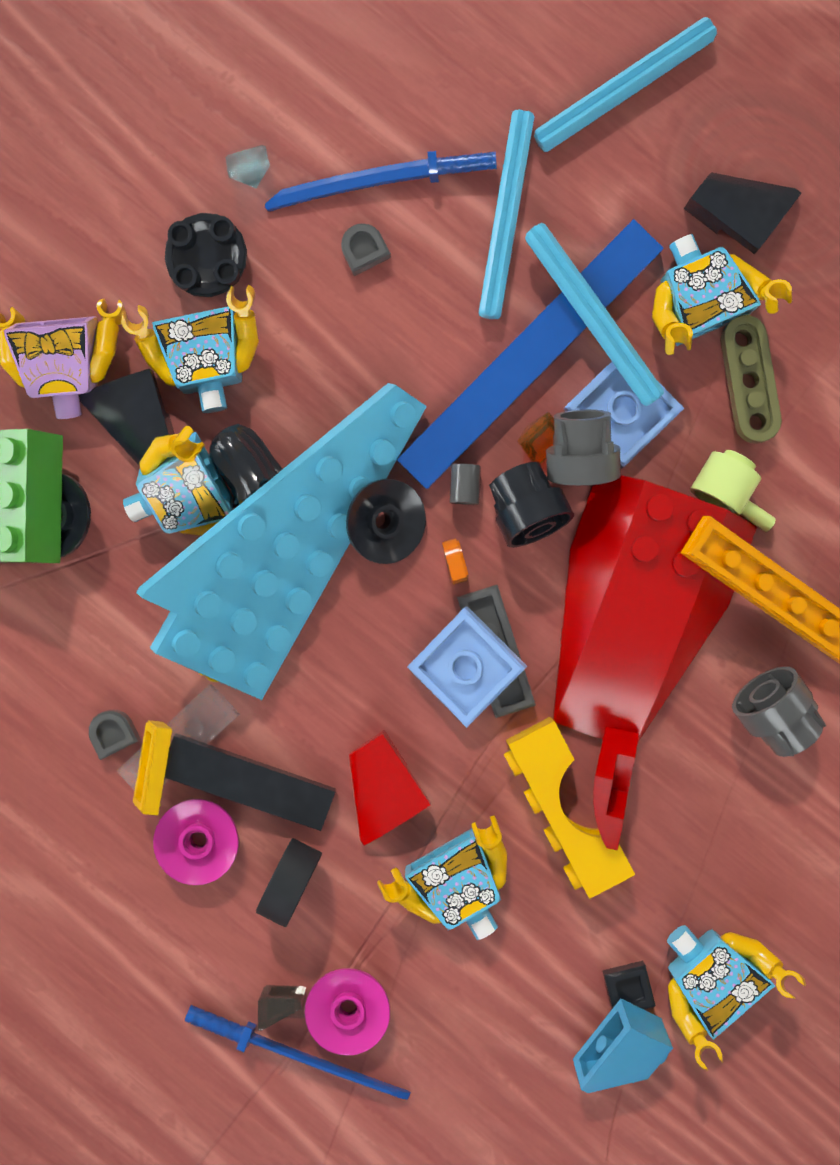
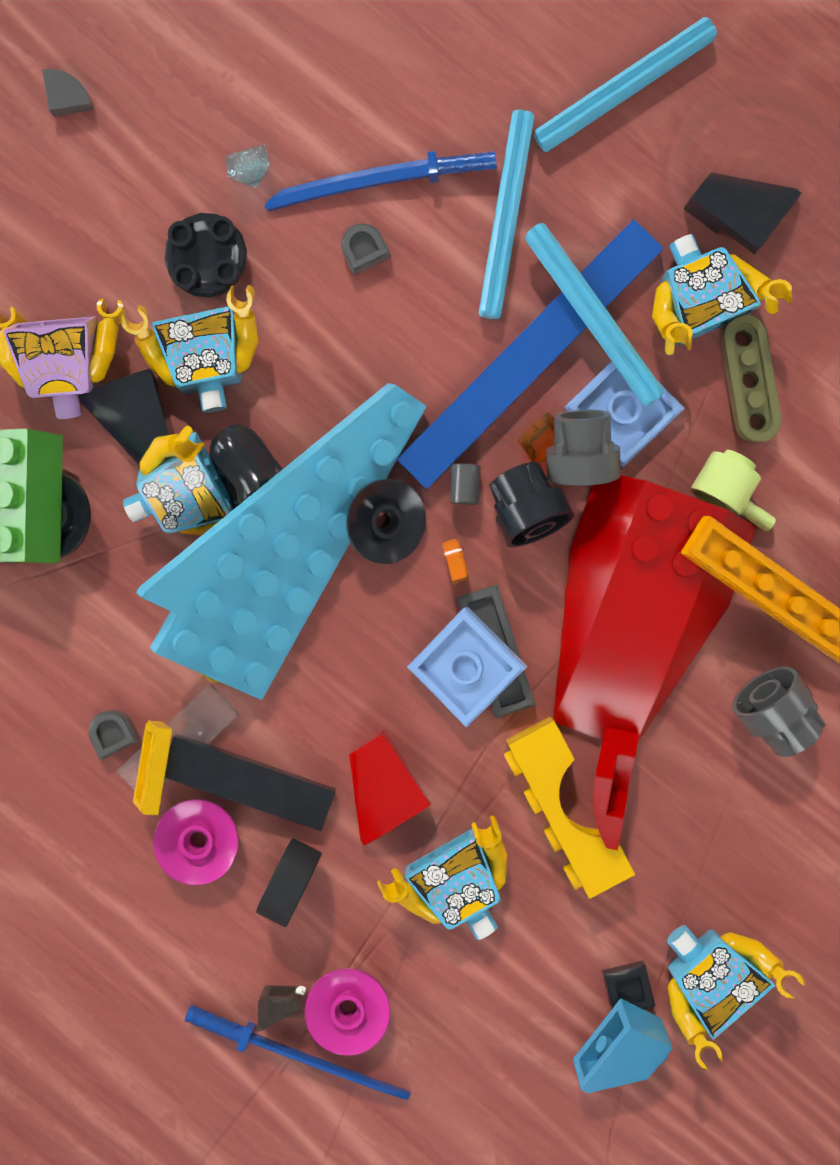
none -> dark grey tile [42,69,94,116]

